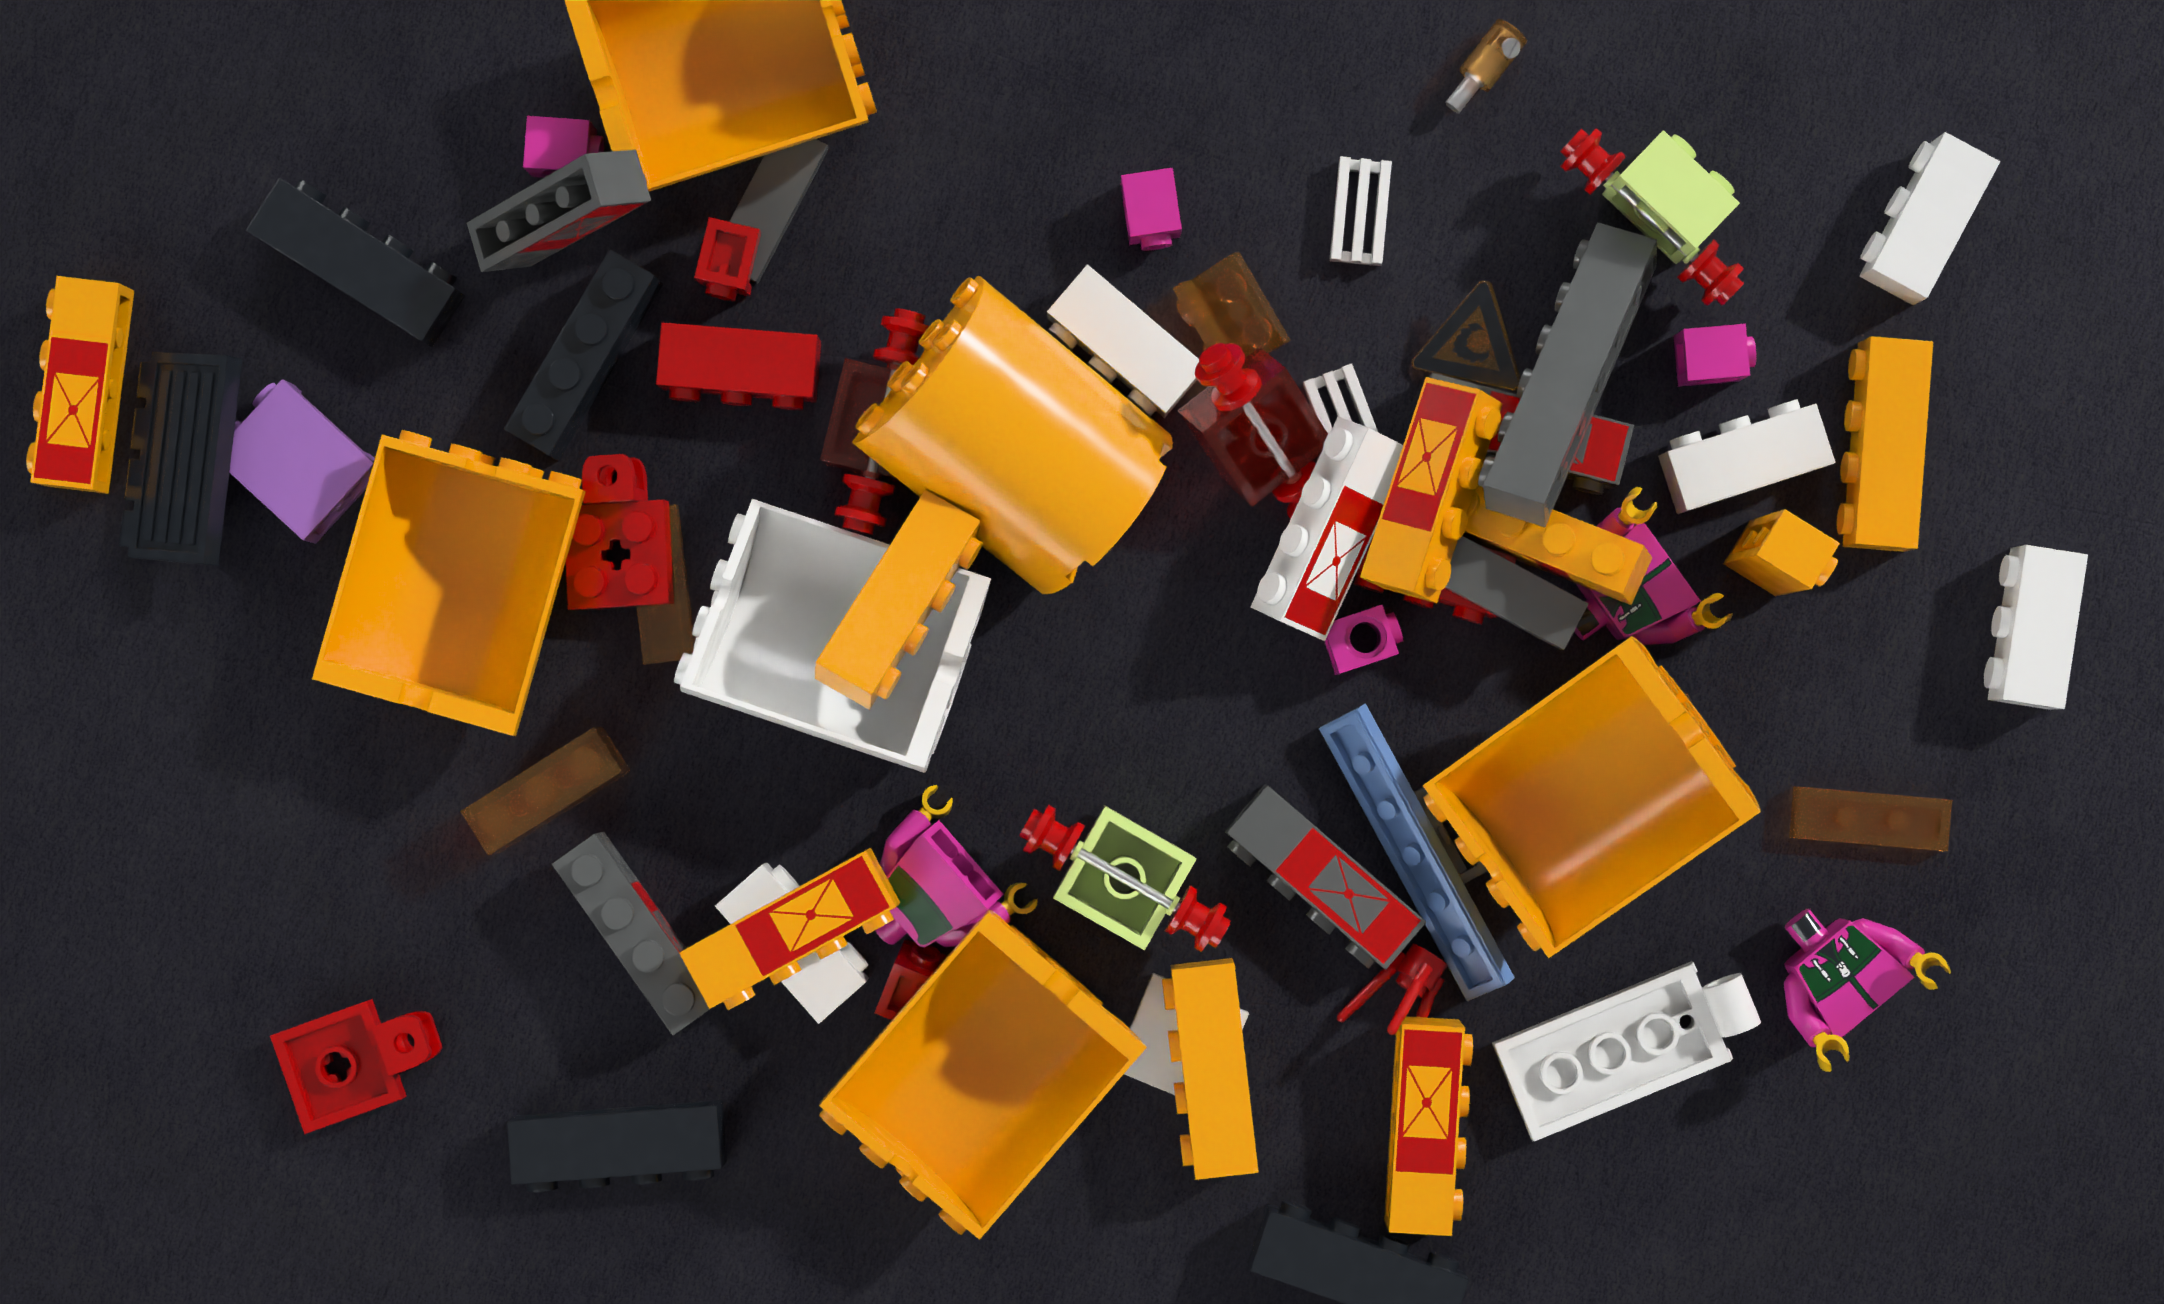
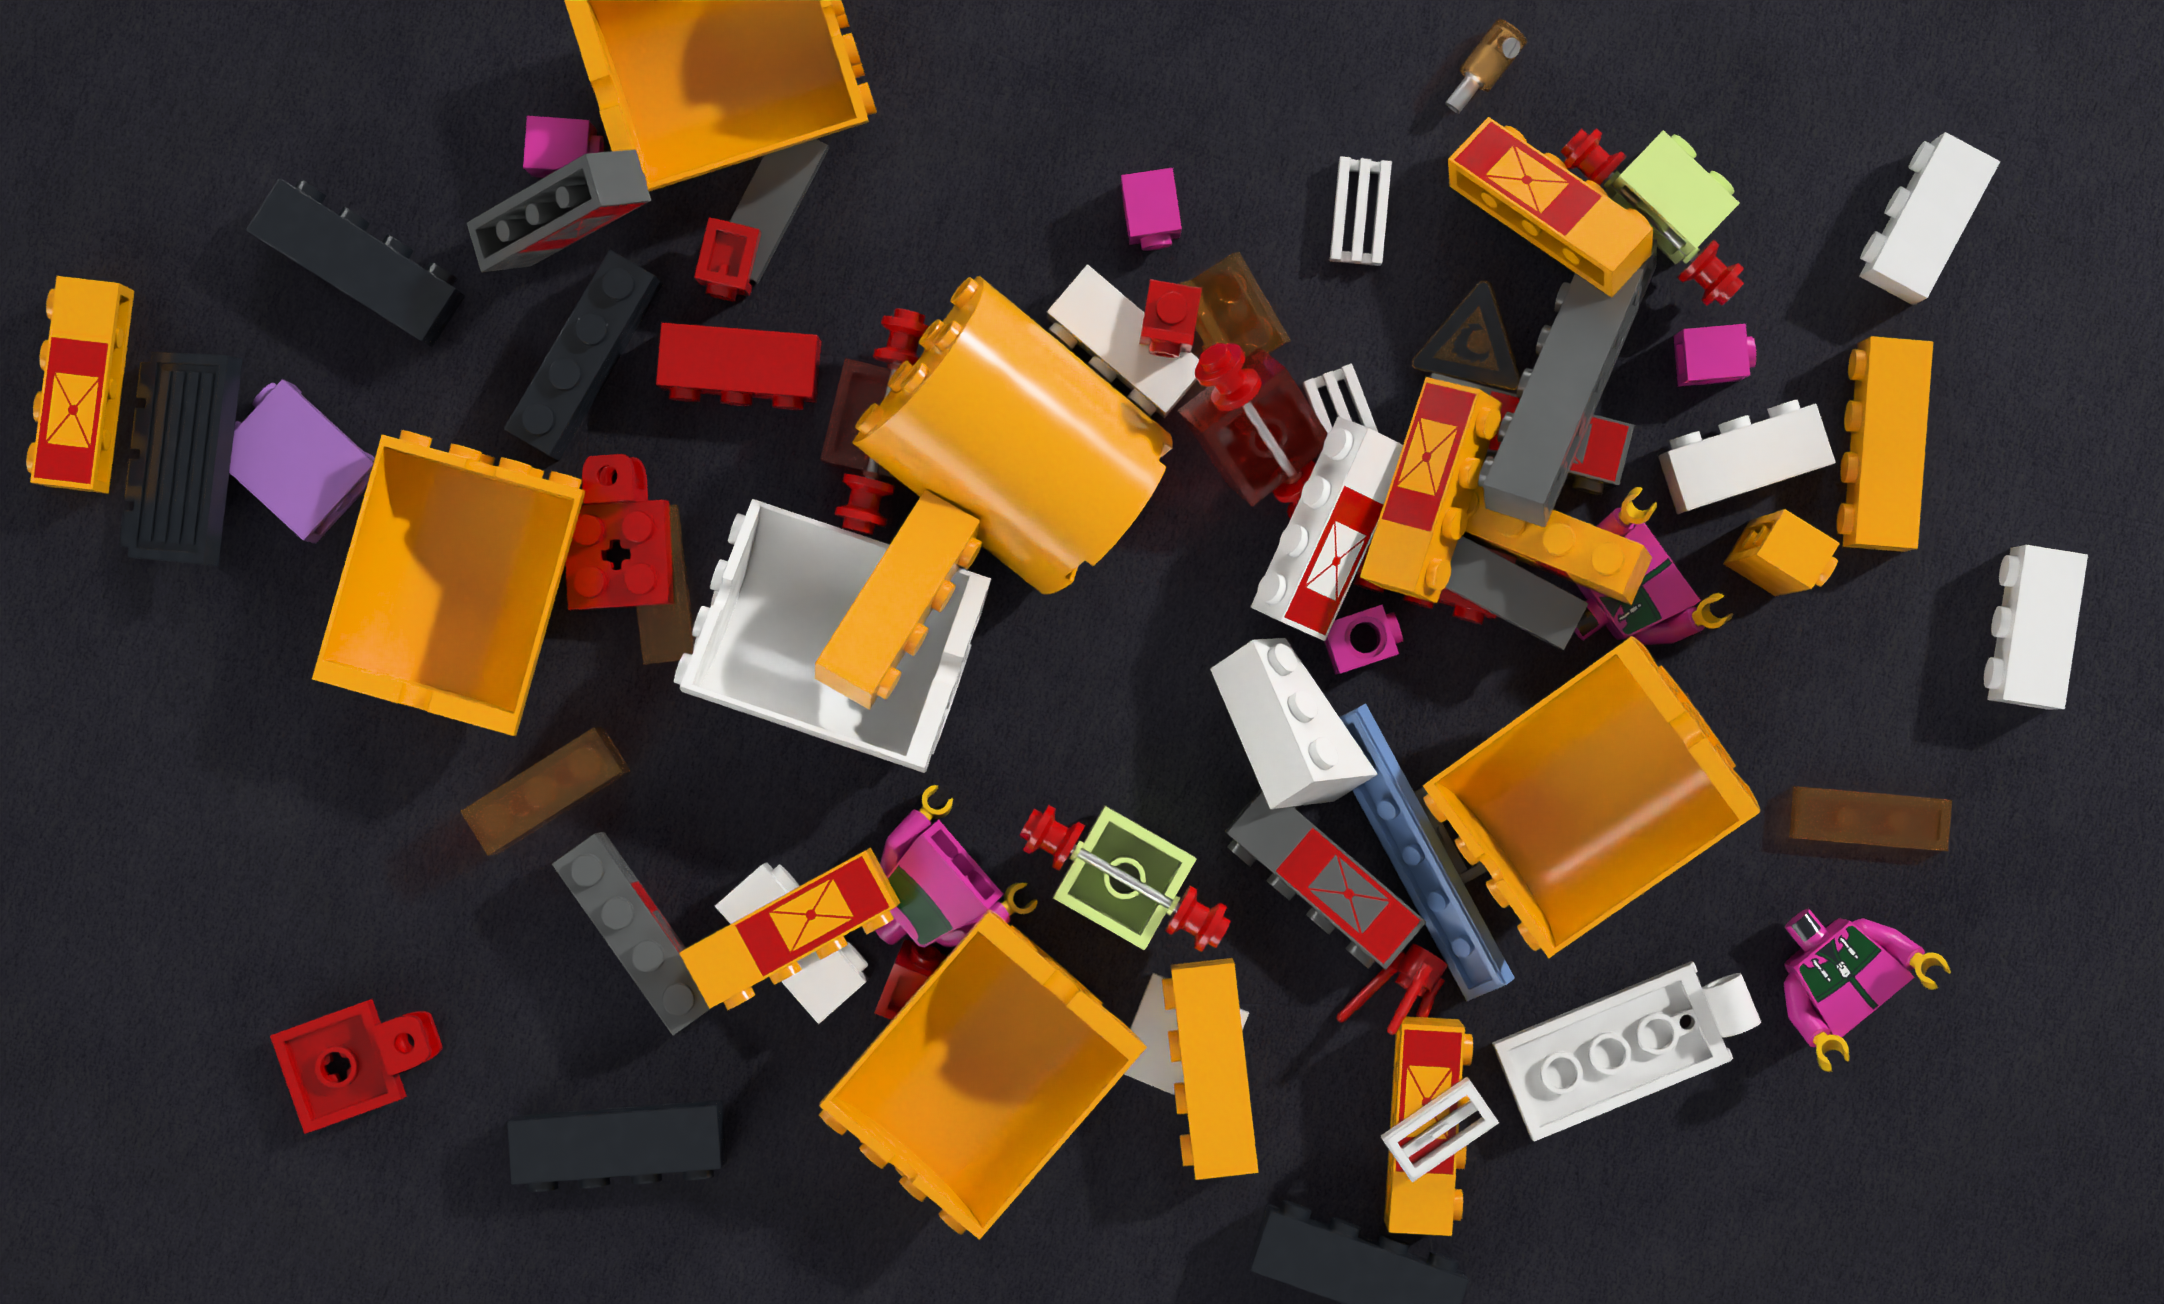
none -> red bracket [1139,279,1202,358]
none -> white wedge [1210,638,1378,809]
none -> white tile [1381,1077,1499,1182]
none -> light orange brick [1448,117,1653,298]

